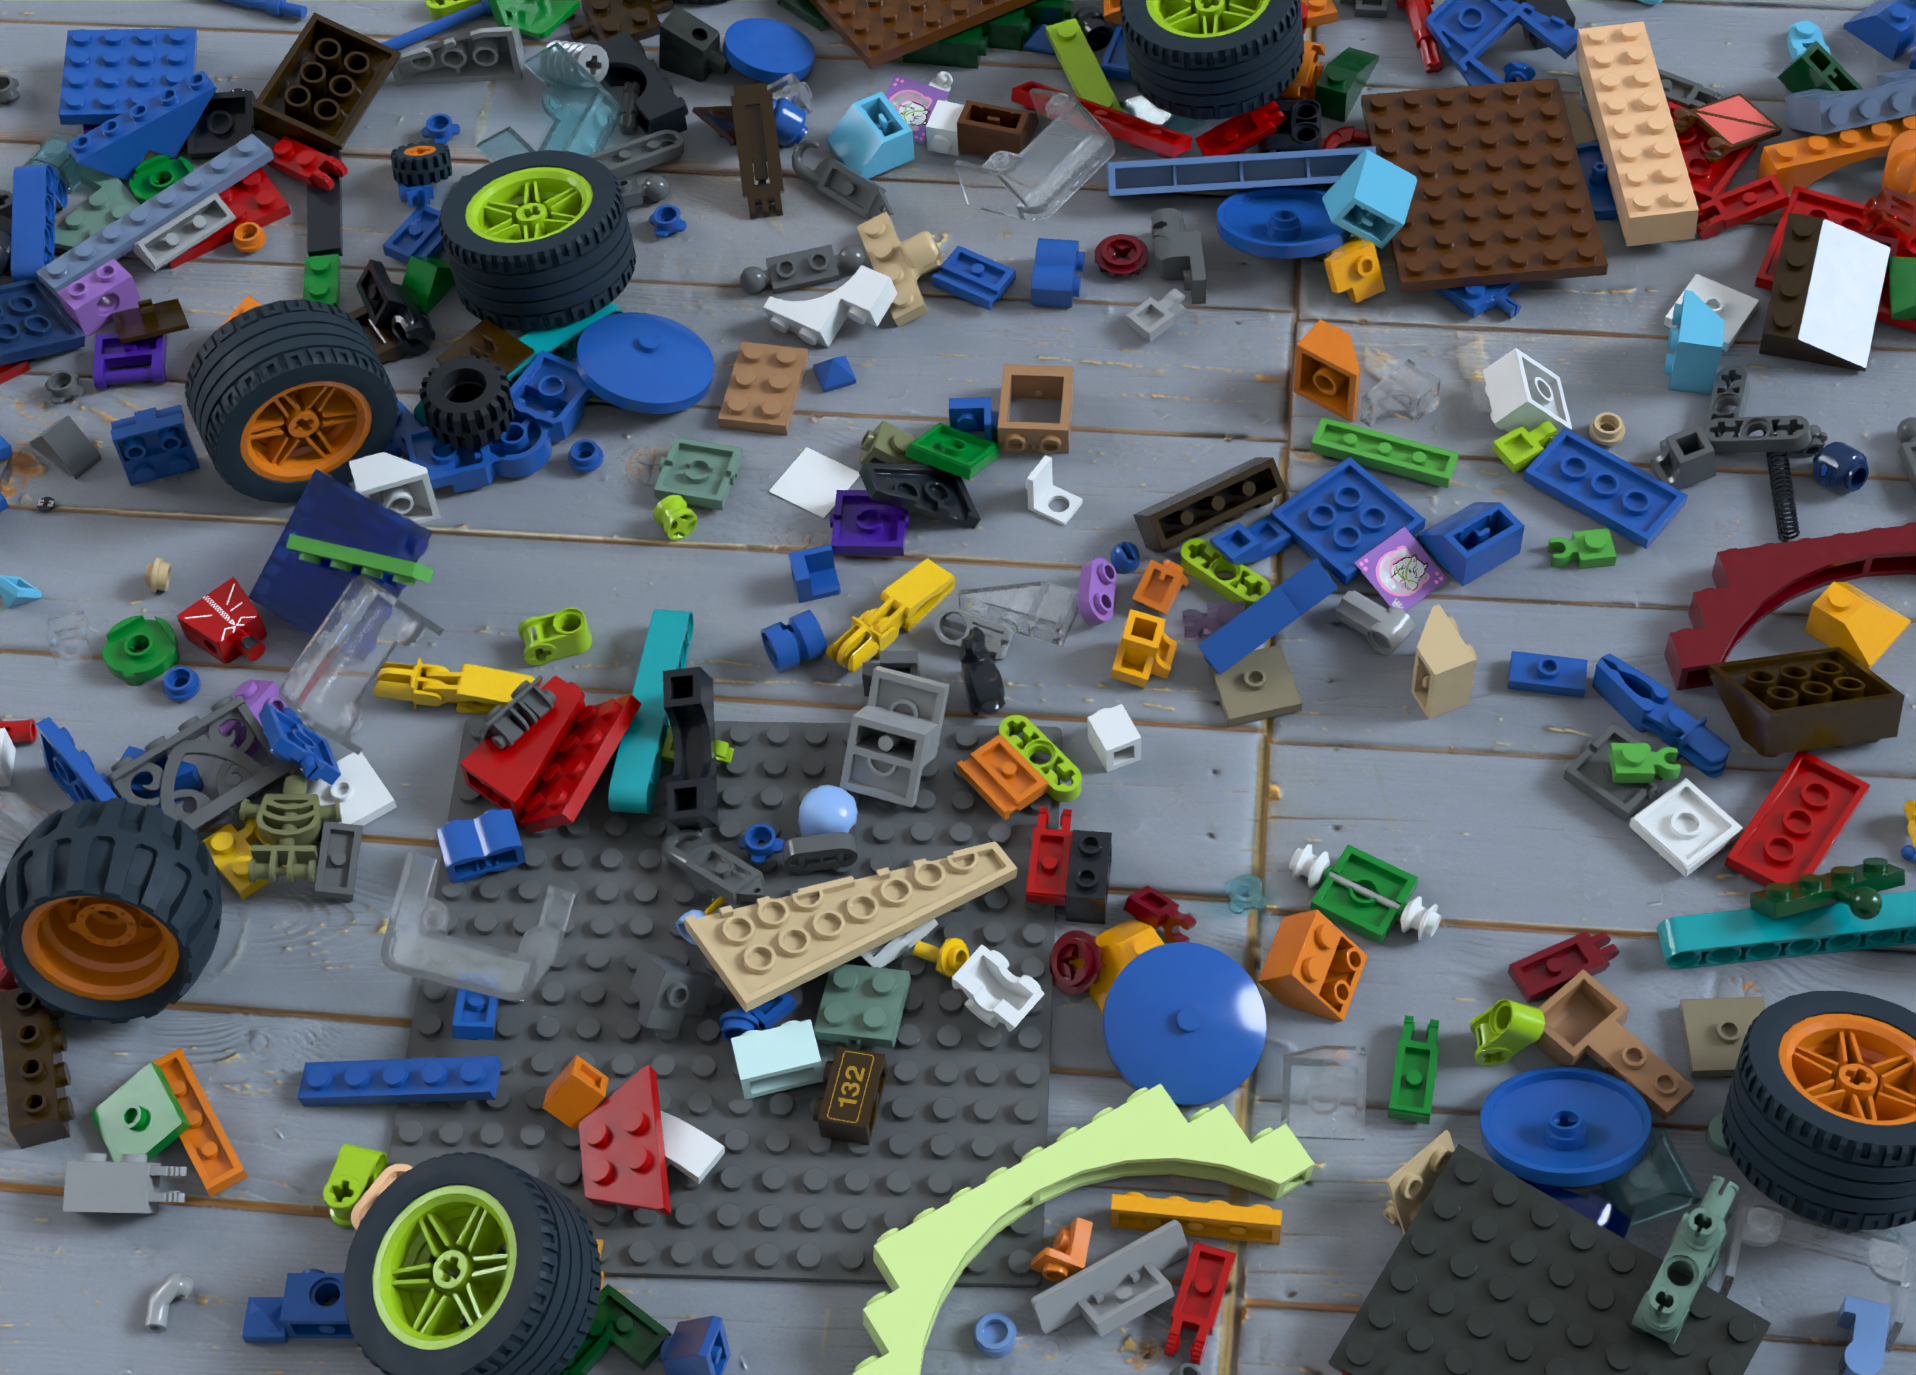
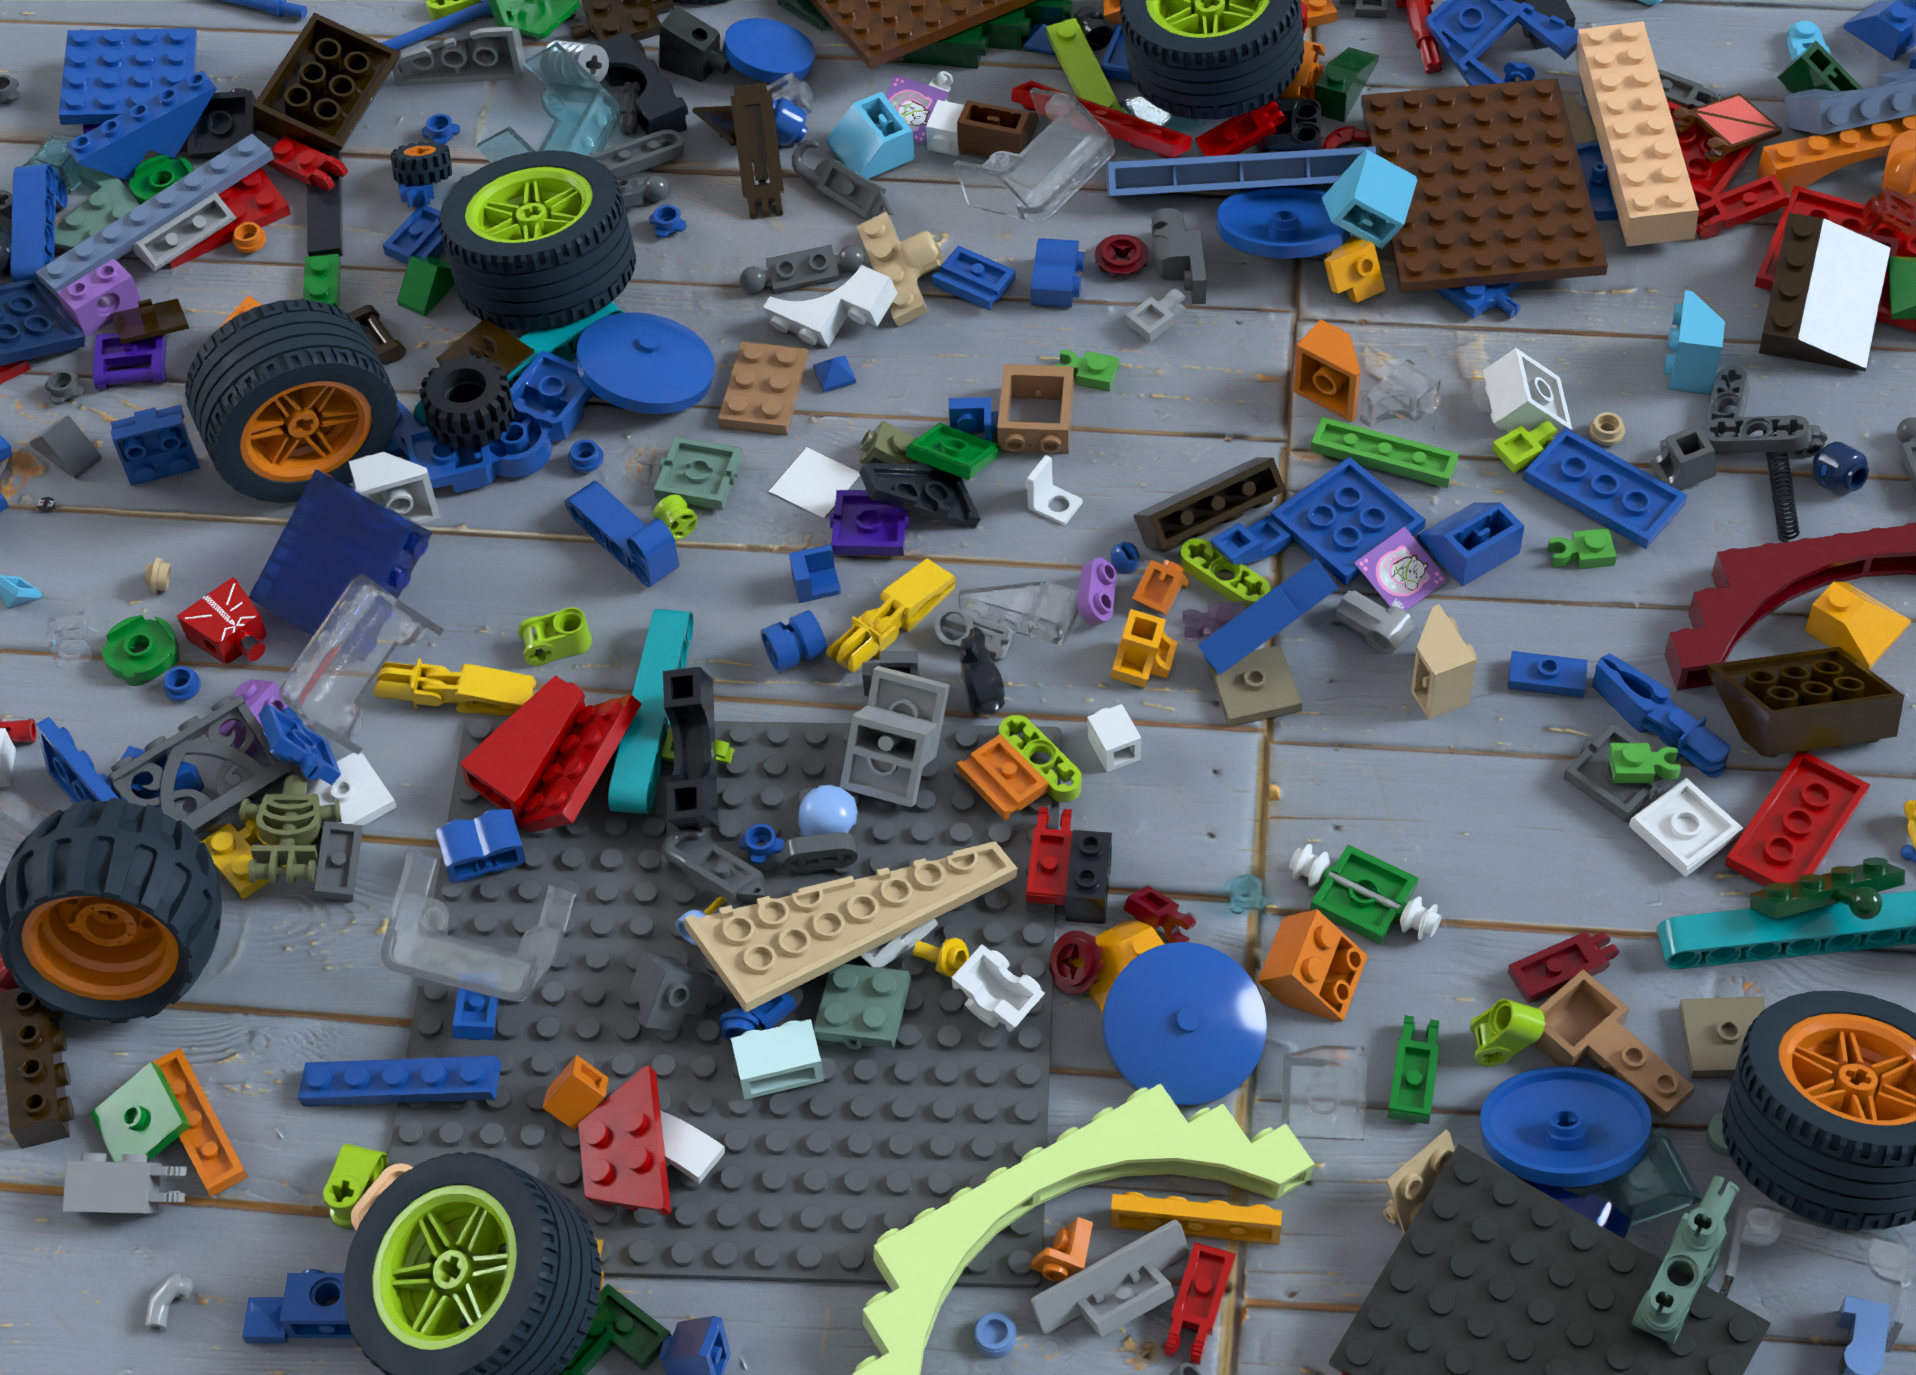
bright green plate [286,534,434,587] -> none
black plate [356,259,436,355] -> none
dark grey hinge [478,675,557,749] -> none
dark brown brick [813,1046,888,1145] -> none
white plate [1664,274,1759,352] -> none
none -> blue beam [565,480,679,588]
none -> bright green plate [1055,350,1119,392]

